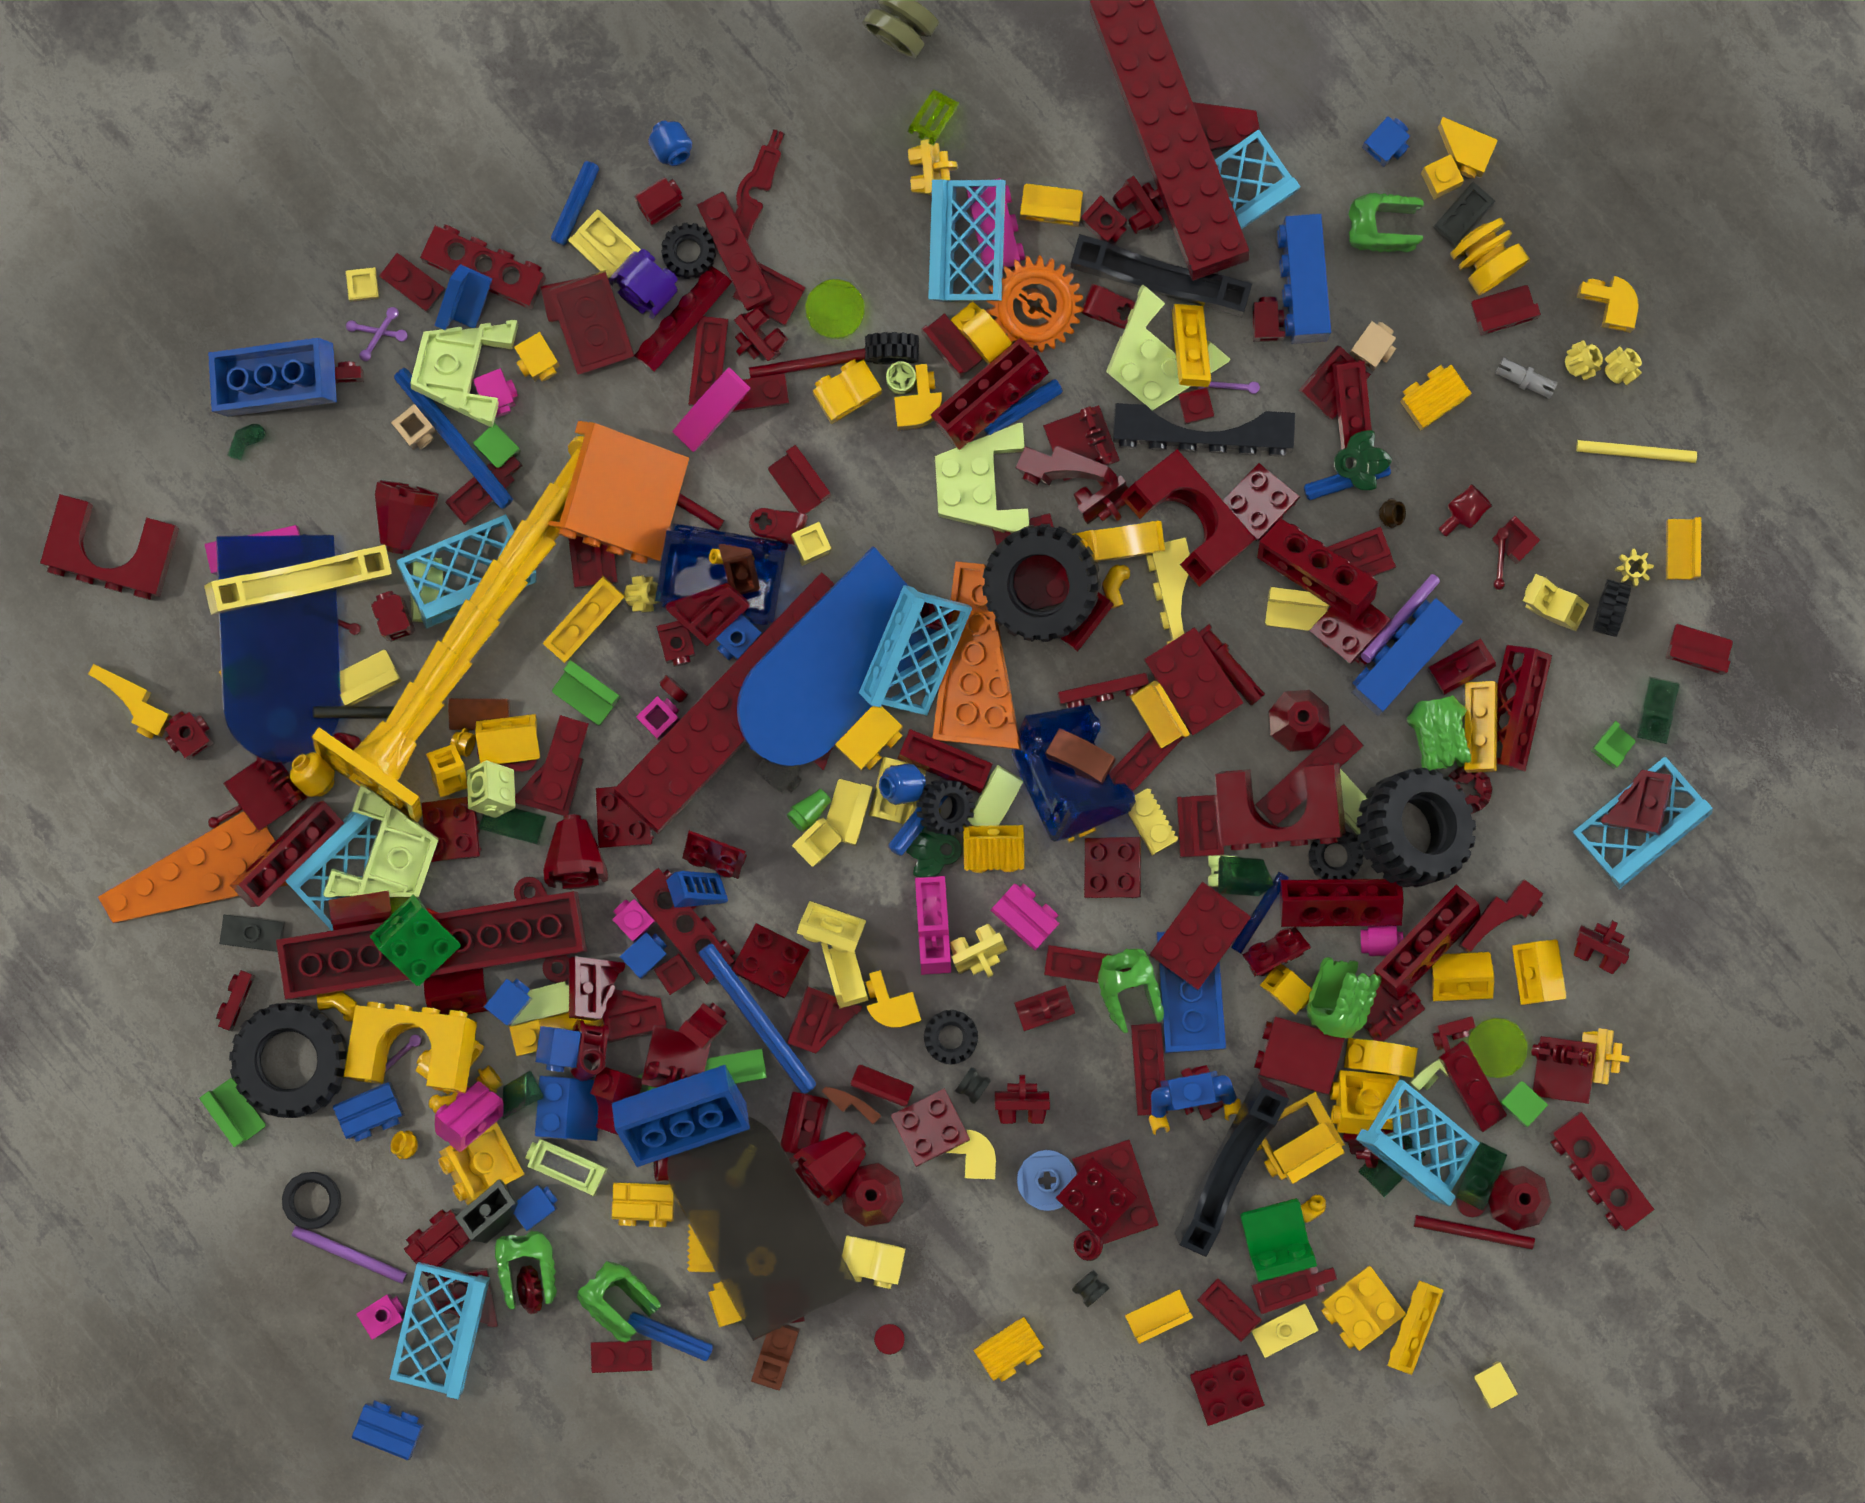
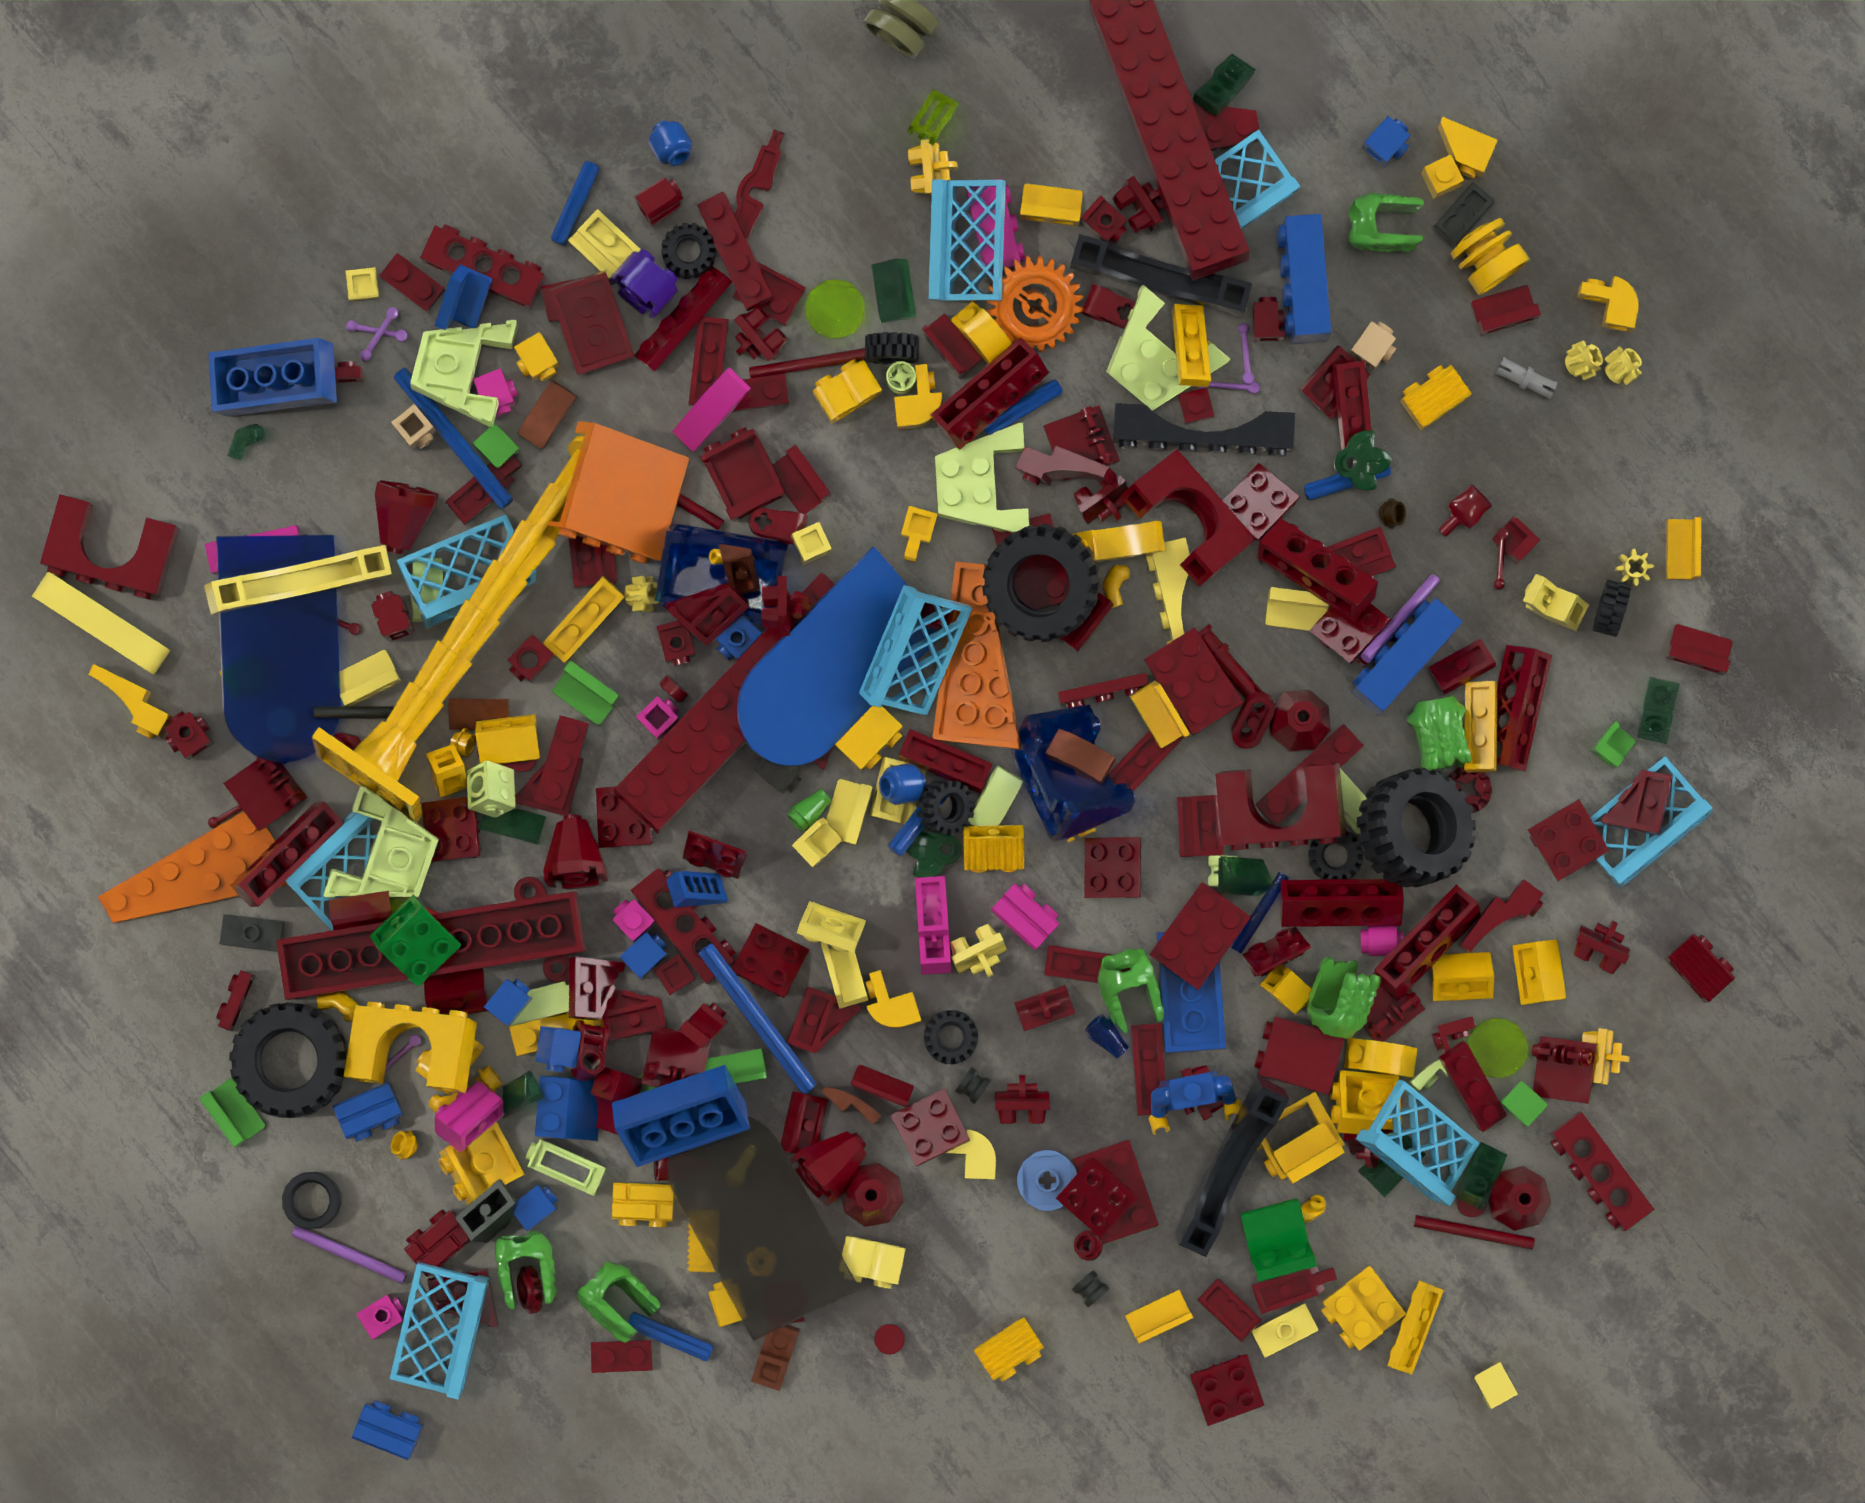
yellow head [290,752,335,797] -> none
light yellow brick [1123,788,1178,856] -> none
light yellow bar [1576,440,1697,463] -> none
none -> light yellow beam [32,572,171,675]
none -> dark red brick [507,634,556,683]
none -> copper slope [517,380,577,449]
none -> dark red panel [699,427,788,522]
none -> dark red hips [762,576,811,636]
none -> clear green slope [871,258,916,323]
none -> yellow plate [901,506,938,563]
none -> clear blue cone [1085,1014,1129,1059]
none -> clear green slope [1192,53,1256,117]
none -> dark red plate [1231,692,1275,749]
none -> medium lavender hinge [1238,323,1254,385]
none -> dark red hinge [1527,799,1609,881]
none -> dark red brick [1664,934,1735,1003]

